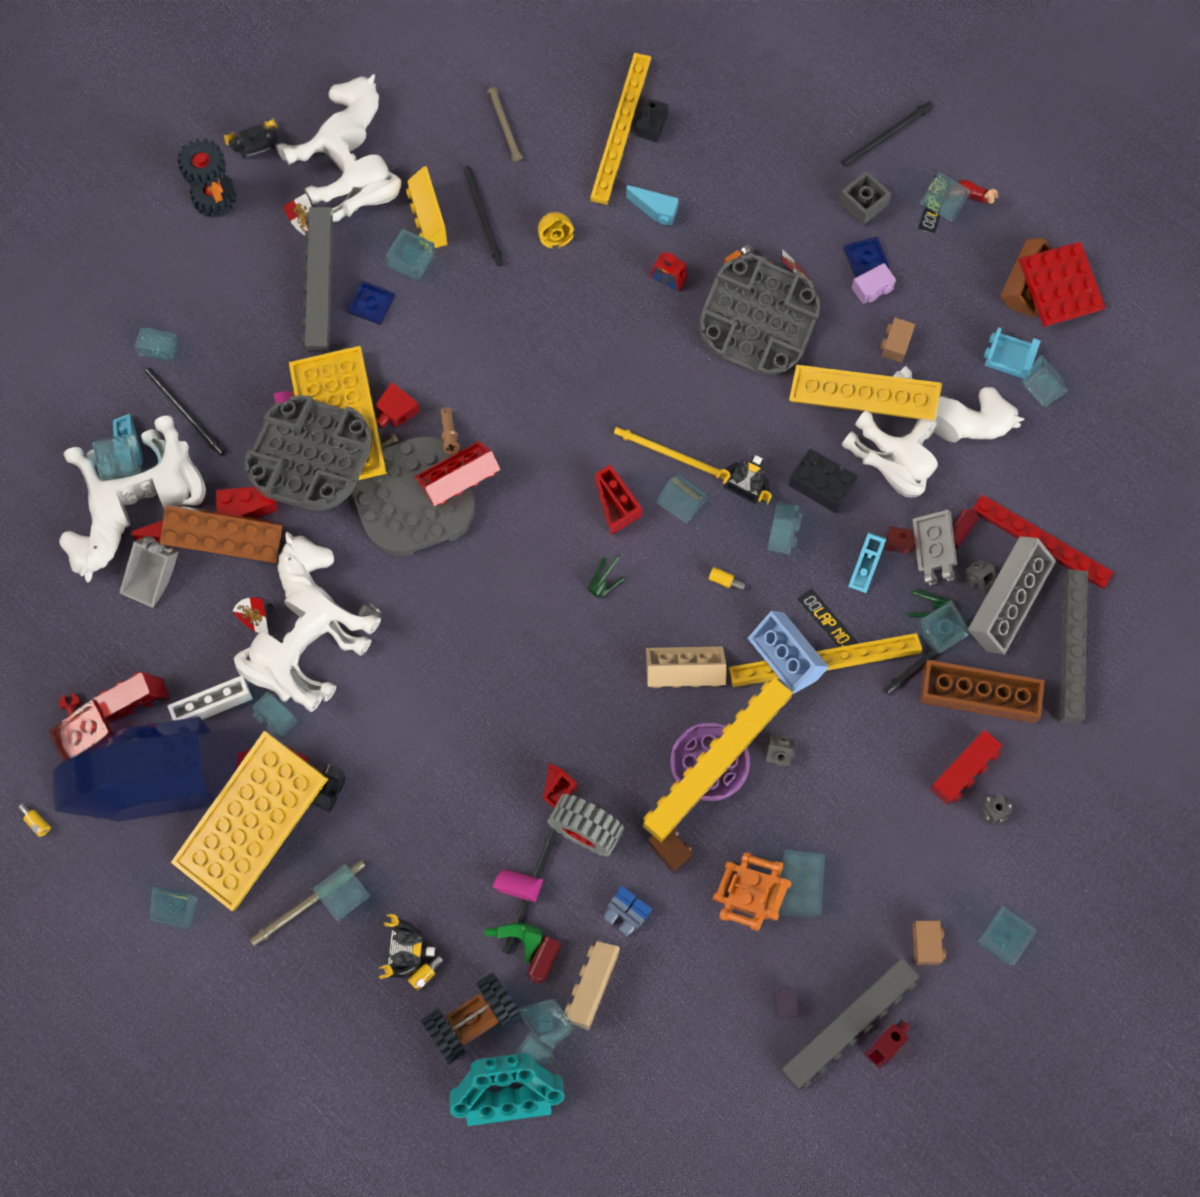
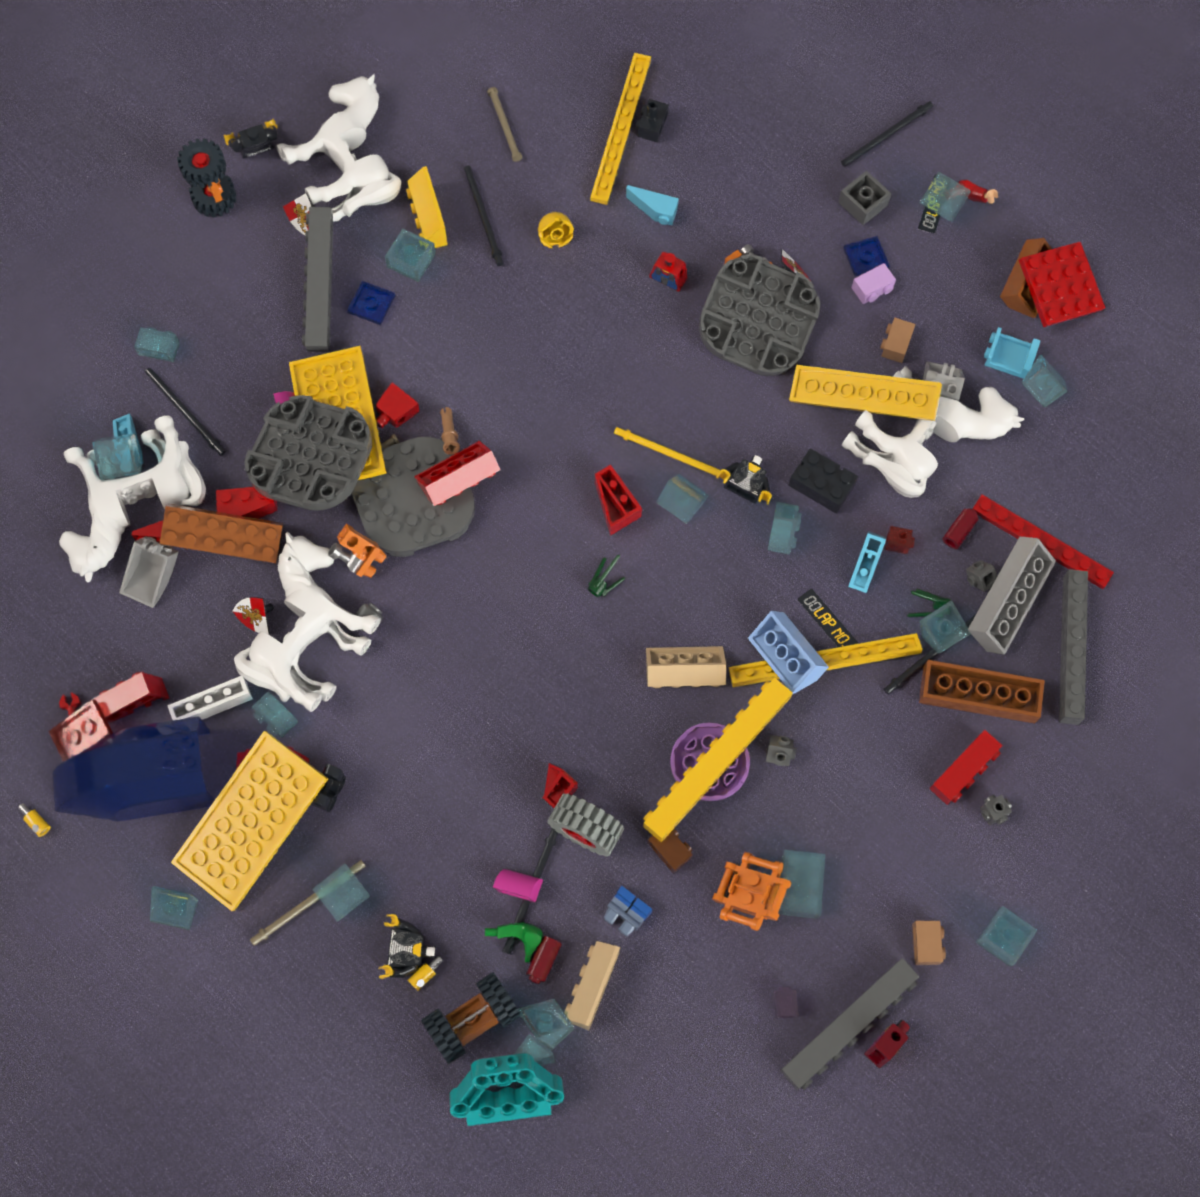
yellow piece [708,567,745,590] -> none
light grey tile [913,510,957,586] -> none
none -> orange hips [328,523,386,578]
none -> light grey piece [923,361,965,400]

